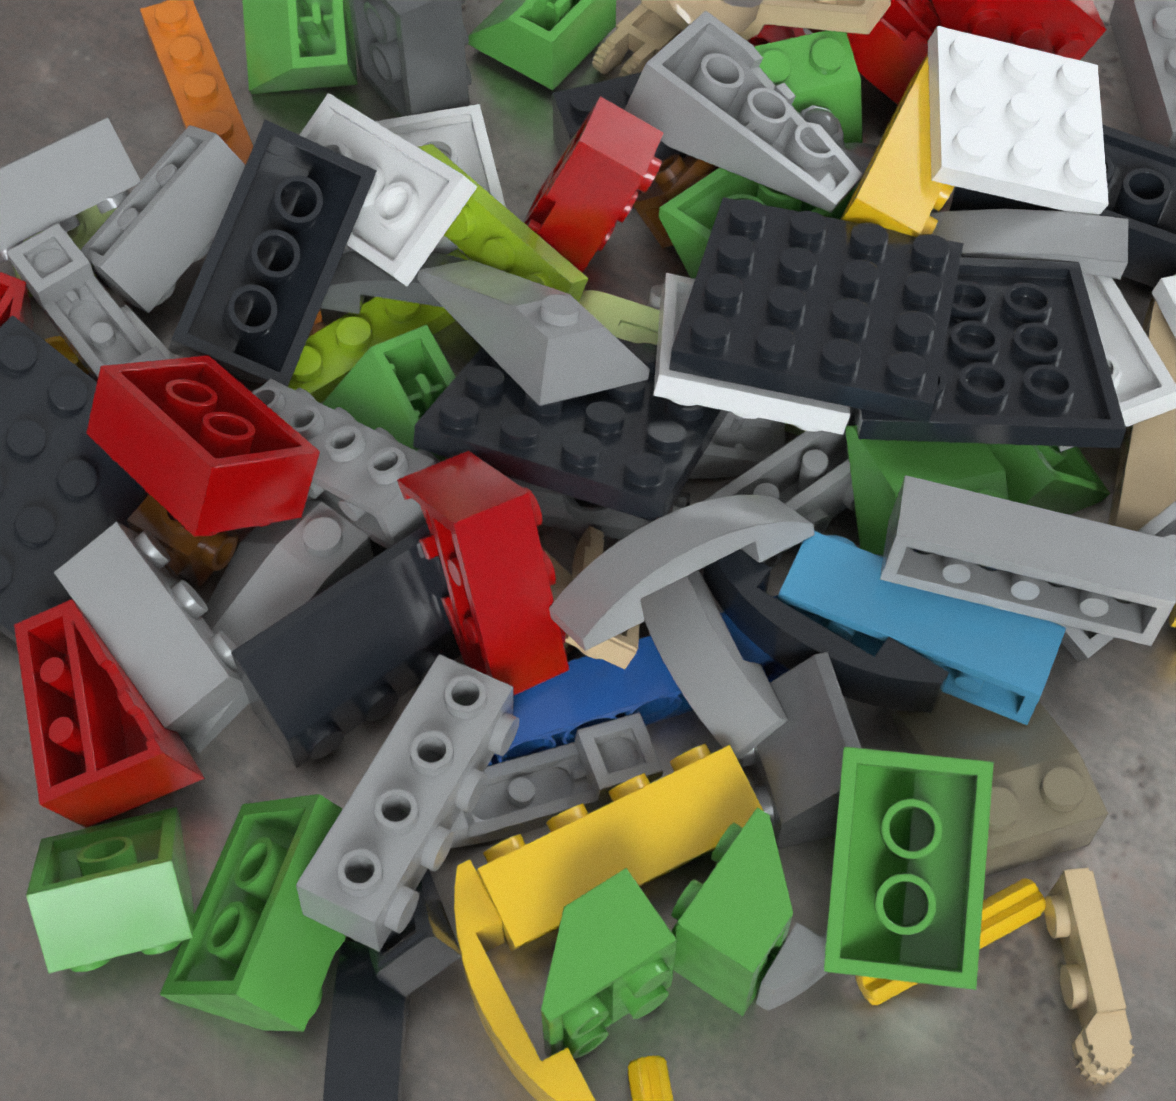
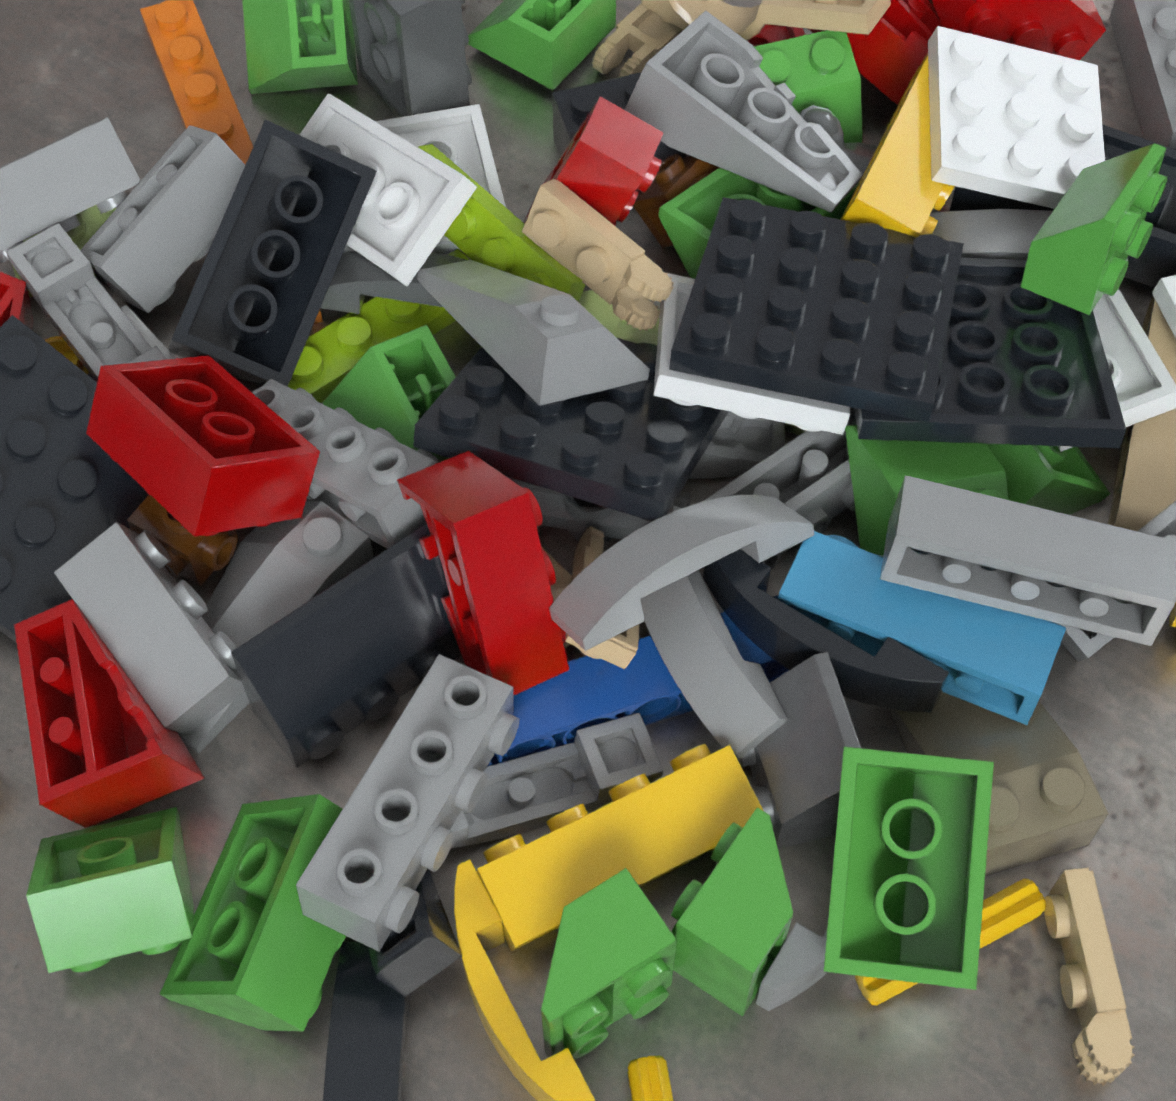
none -> tan hinge [522,179,674,331]
none -> bright green slope [1021,143,1167,315]

